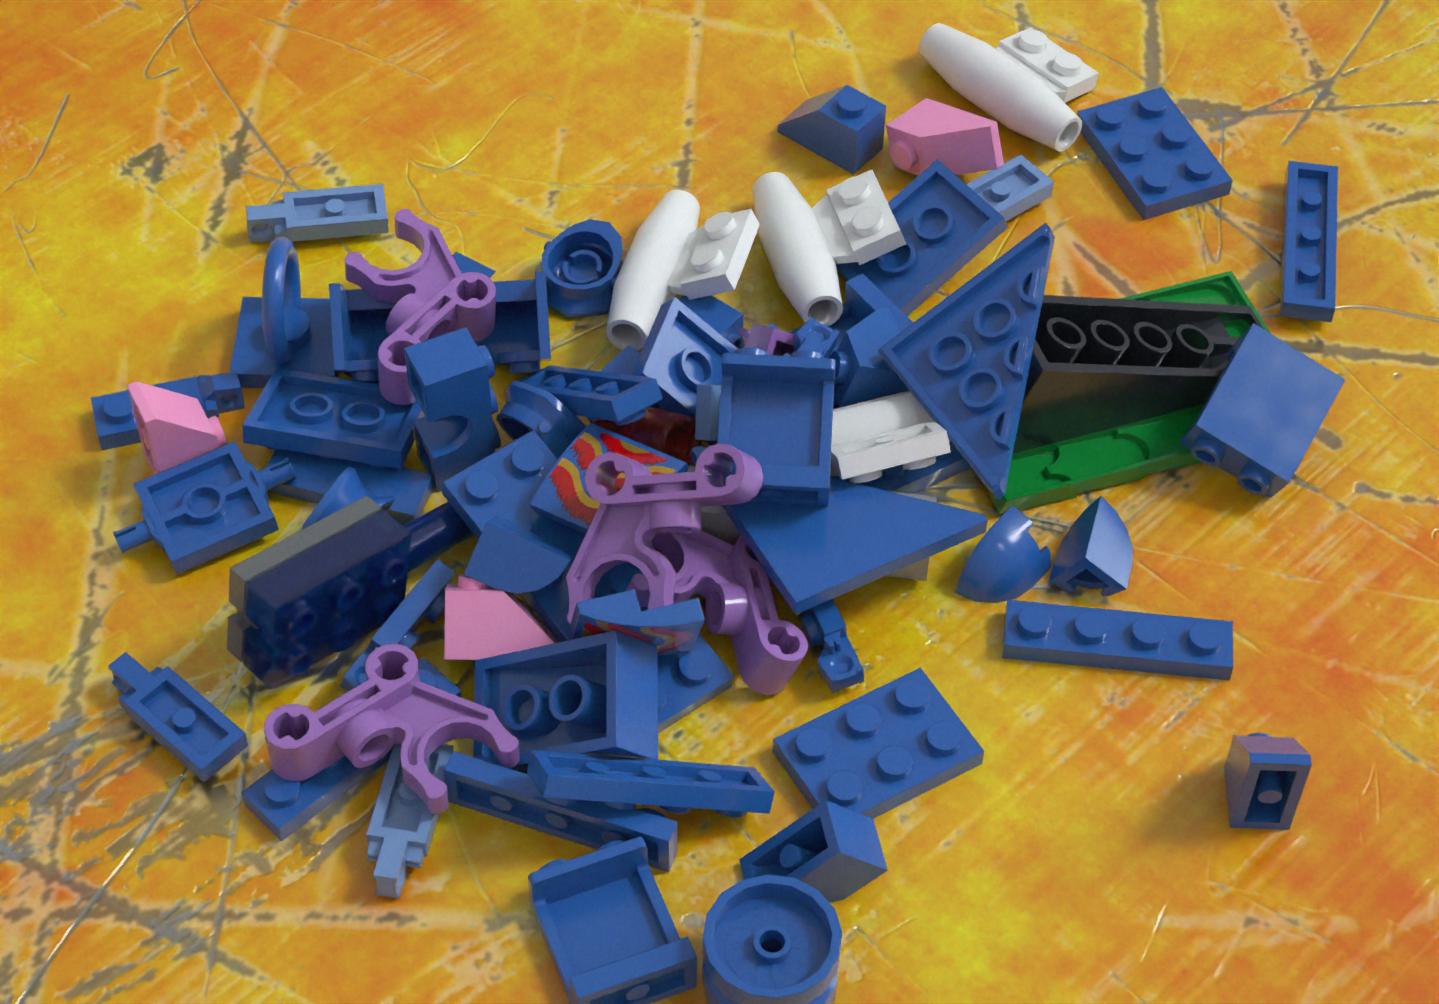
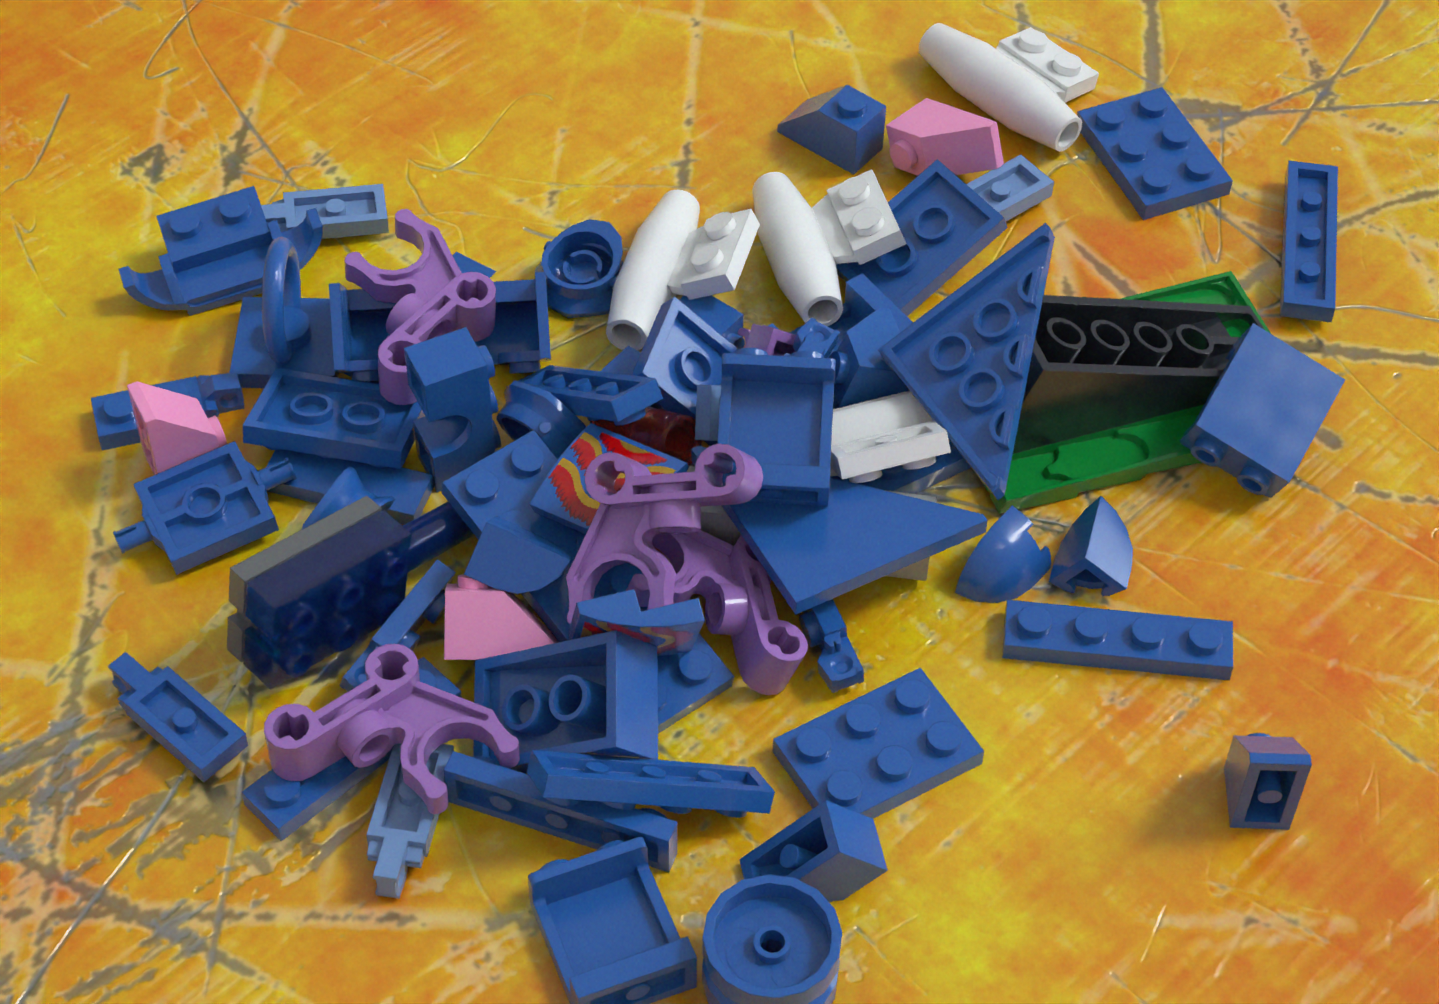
none -> blue plate [119,186,323,316]

